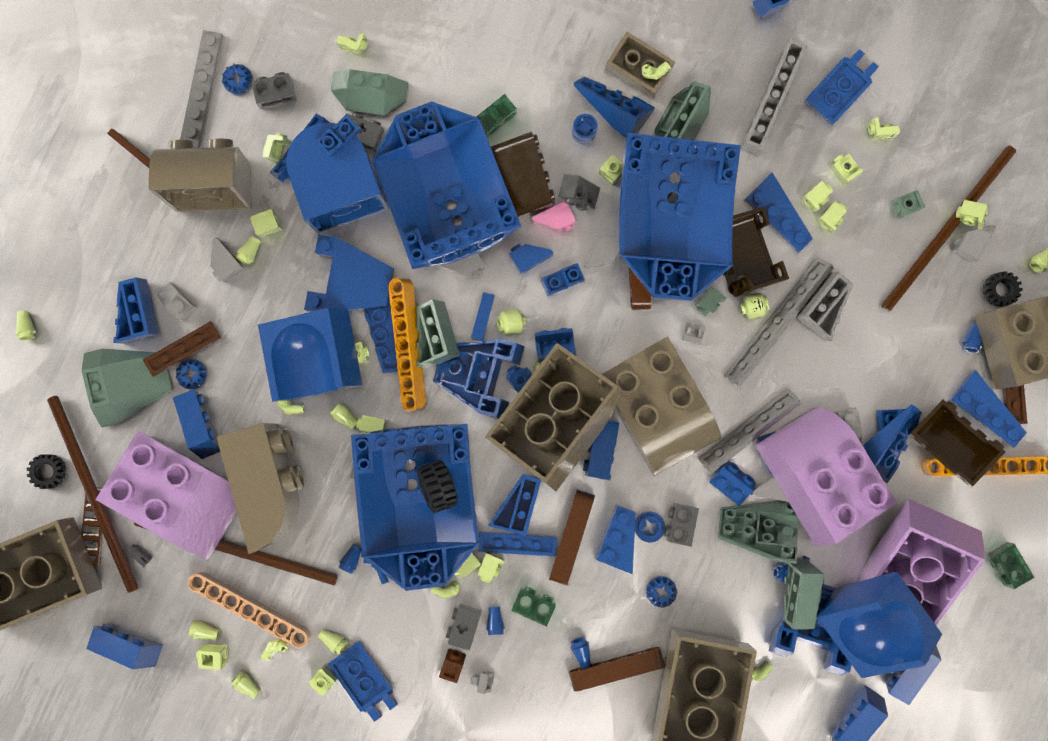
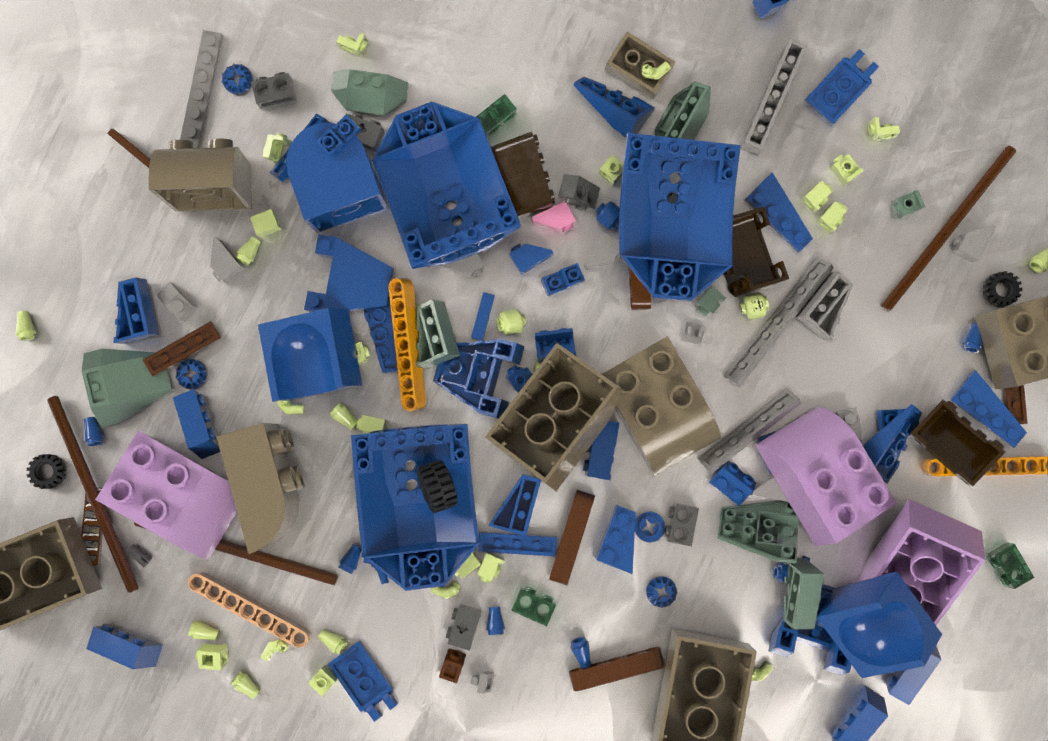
blue wheel [572,114,598,145] -> none
yellowish green brick [956,200,988,230] -> none
none -> blue cone [84,417,104,446]
none -> blue head [596,201,620,230]

